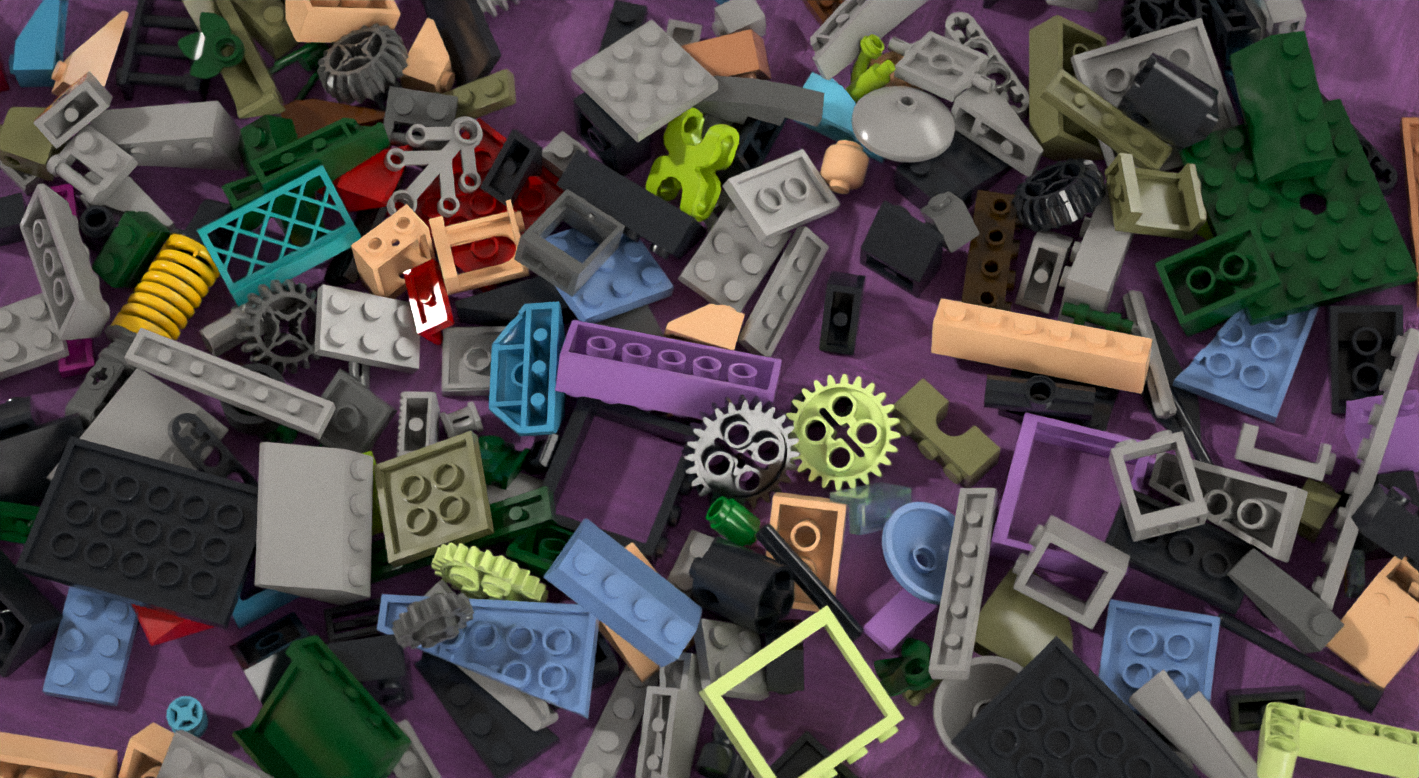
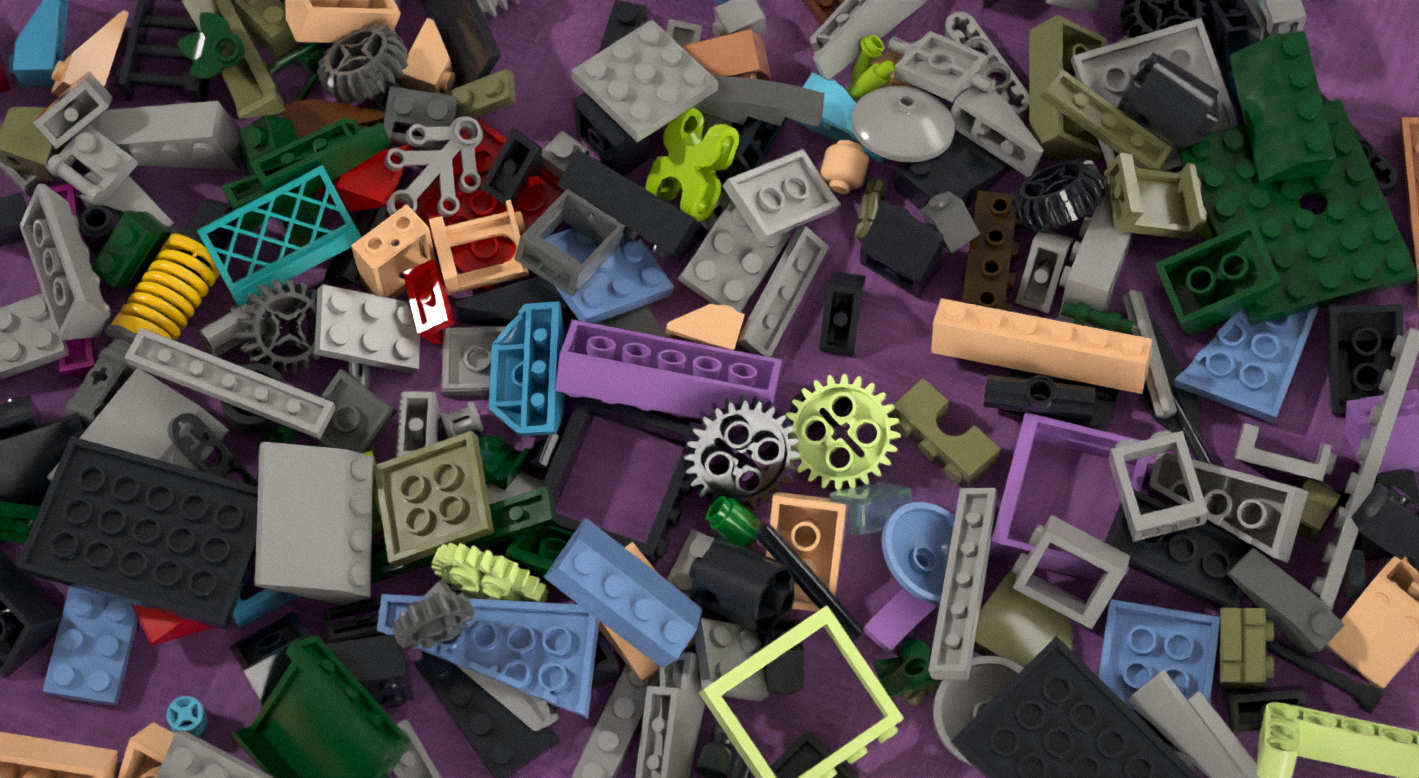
none -> olive axle [855,179,886,243]
none -> olive brick [1220,608,1274,689]

